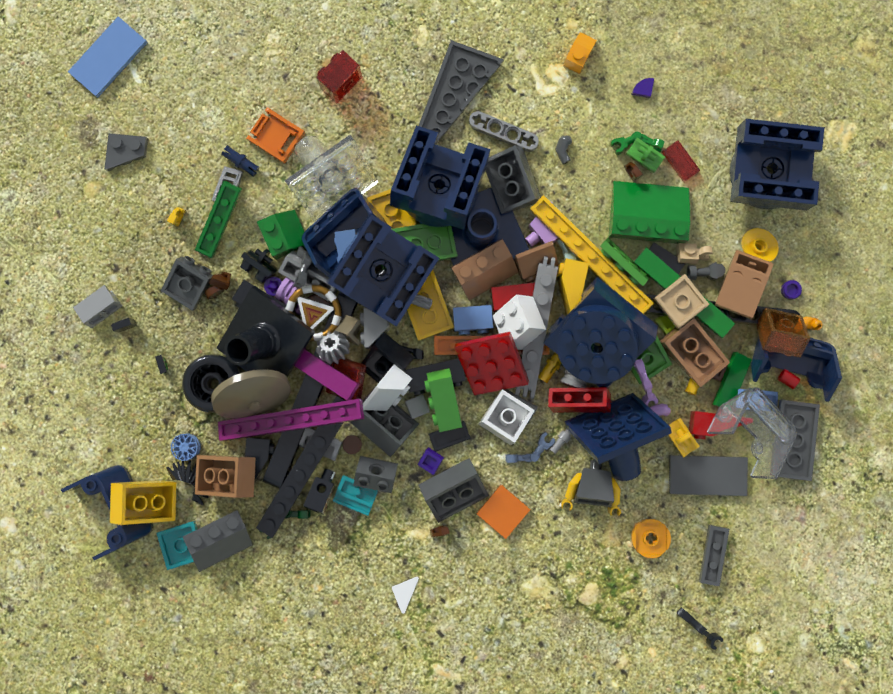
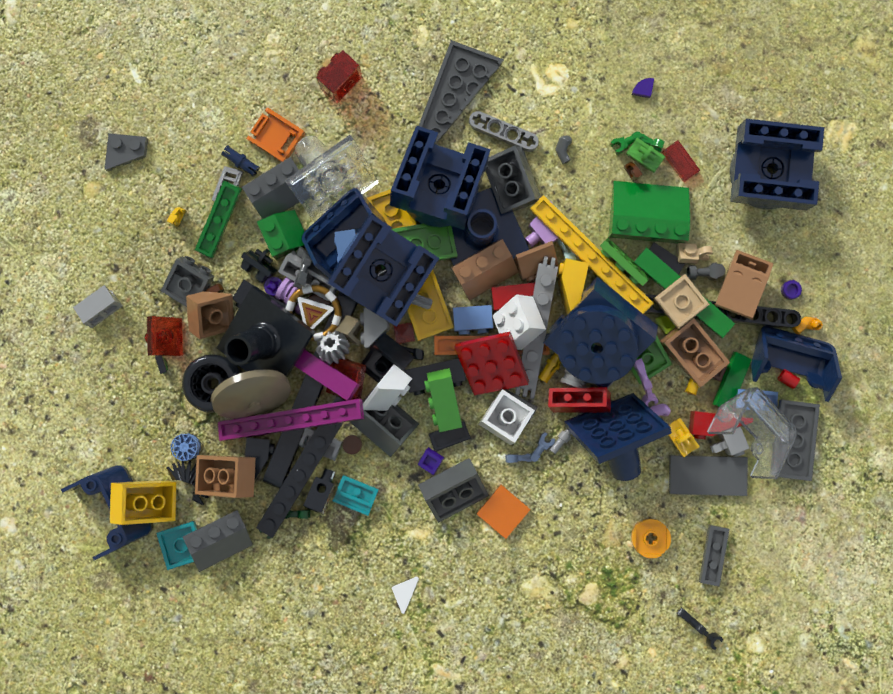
medium blue tile [68,16,148,98] -> none
black tile [111,318,137,332] -> none
reddish brown tile [209,272,231,290] -> none
dark grey brick [354,456,398,493] -> none
light grey tile [405,394,430,420] -> none
reddish brown tile [430,525,450,537] -> none
dark grey torso [561,460,621,516] -> none
light orange slope [563,32,597,74] -> none
yellow dish [741,228,779,262] -> none
clear orange brick [756,308,810,357] -> none
none -> clear red tile [145,316,183,356]
none -> medium nougat slope [186,291,234,339]
none -> dark grey slope [242,157,314,219]
none -> clear red tile [393,322,415,344]
none -> light grey brick [709,427,749,457]

